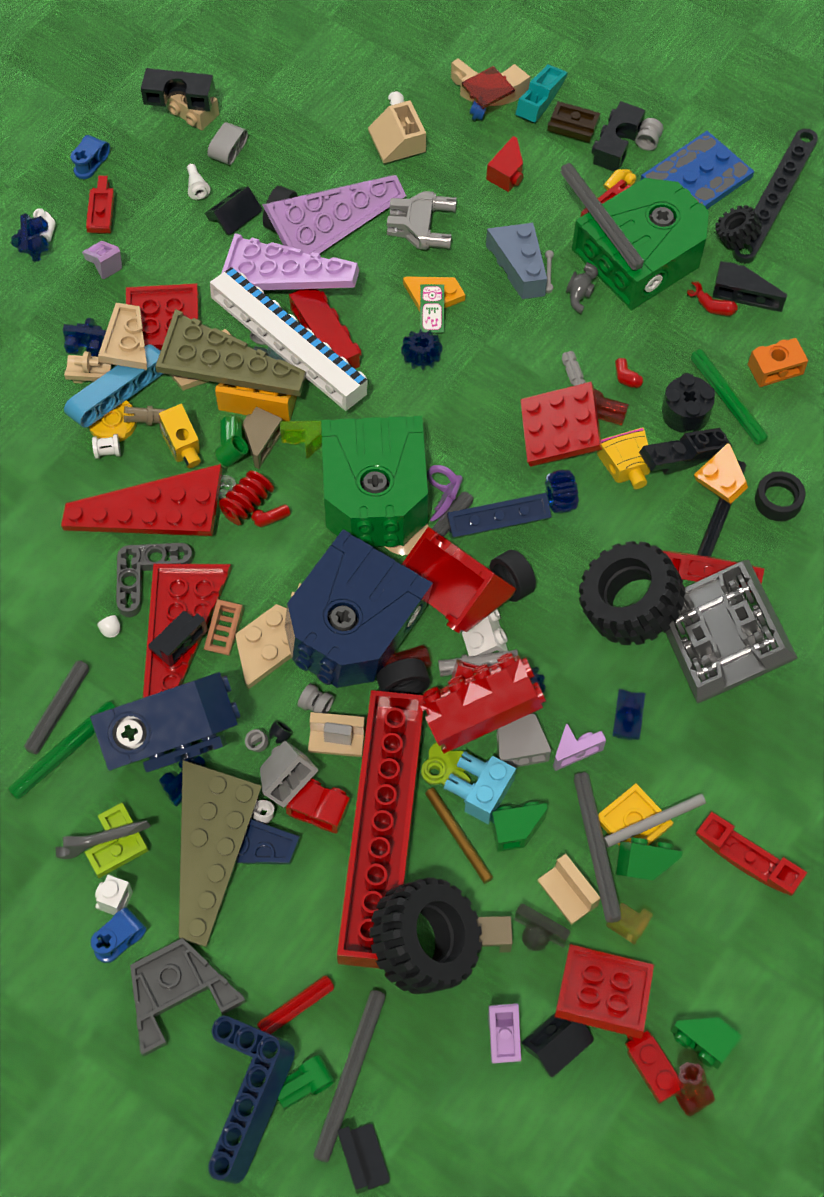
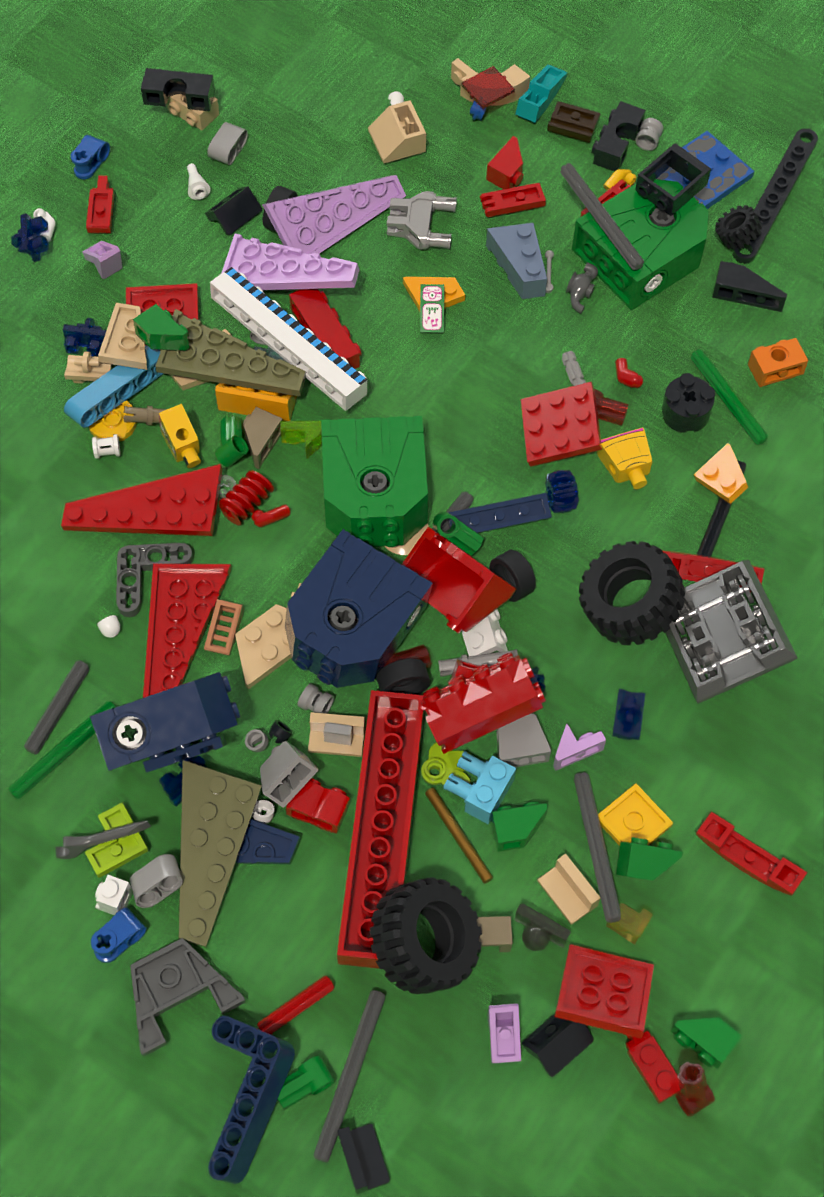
black panel [148,611,207,667] -> none
gear [401,328,442,370] -> none
medium lavender piece [427,465,463,521] -> none
light grey bar [604,794,706,848] -> none
black slope [639,428,733,475] -> none
red arm [687,281,738,316] -> none
black tyre [755,471,806,522] -> none
none -> light grey beam [130,854,183,908]
none -> green slope [133,304,190,351]
none -> green piece [433,512,484,556]
none -> red hinge [480,182,546,217]
none -> black window [635,143,711,216]

